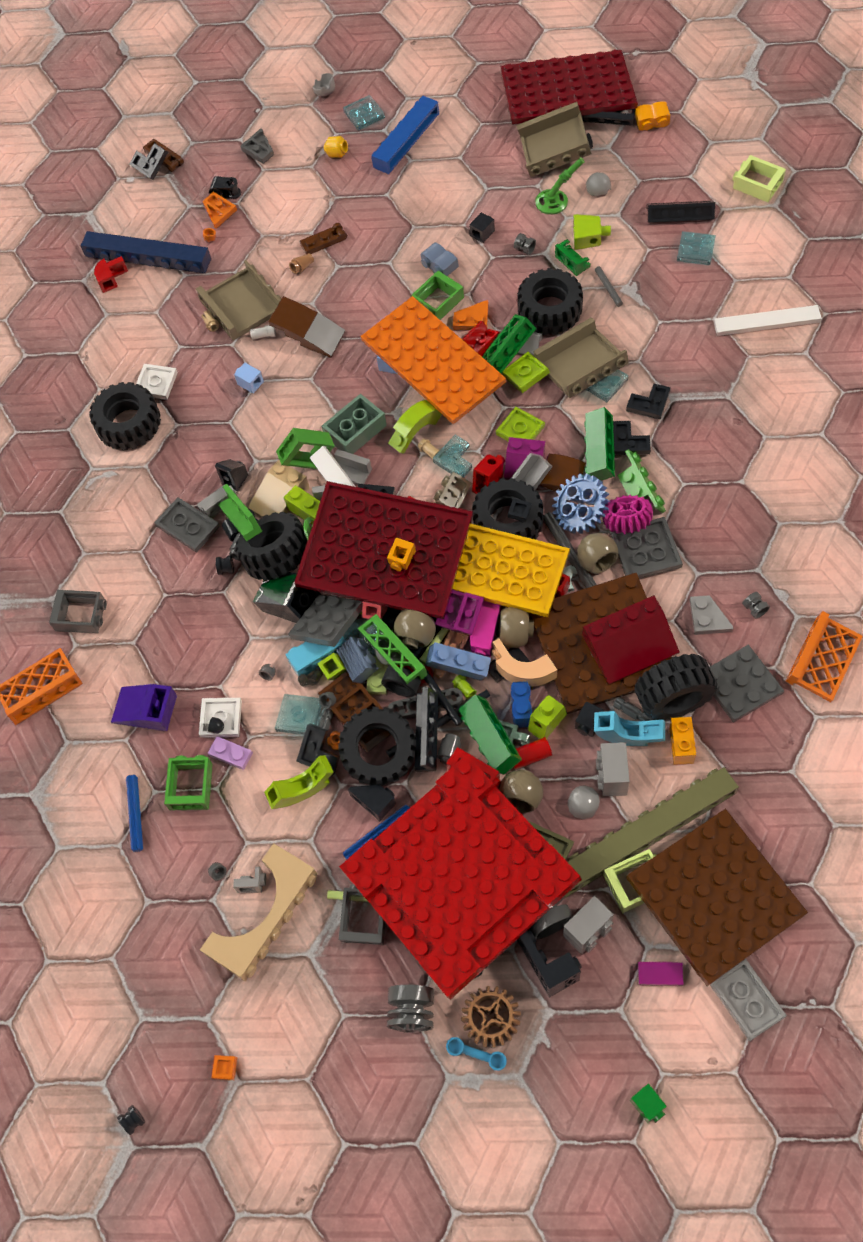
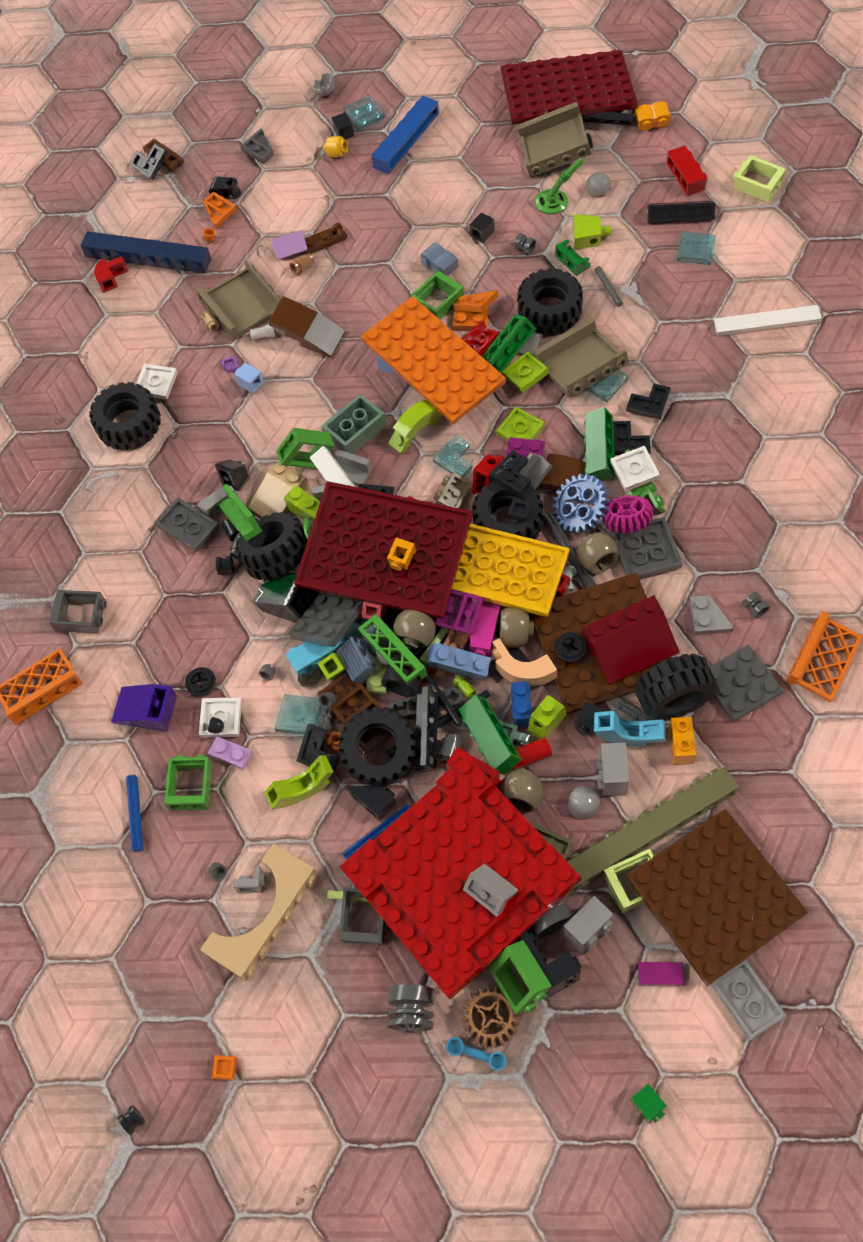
tan pin [418,439,441,460] -> none
none -> black gear [185,667,216,697]
none -> medium lavender tile [219,355,239,373]
none -> lavender panel [271,230,308,259]
none -> black brick [331,112,354,139]
none -> orange wing [453,290,499,312]
none -> light grey panel [463,864,518,916]
none -> bright green window [489,940,551,1014]
none -> black plate [490,450,531,496]
none -> black gear [555,632,586,663]
none -> white plate [610,446,660,492]
none -> red brick [666,145,707,196]

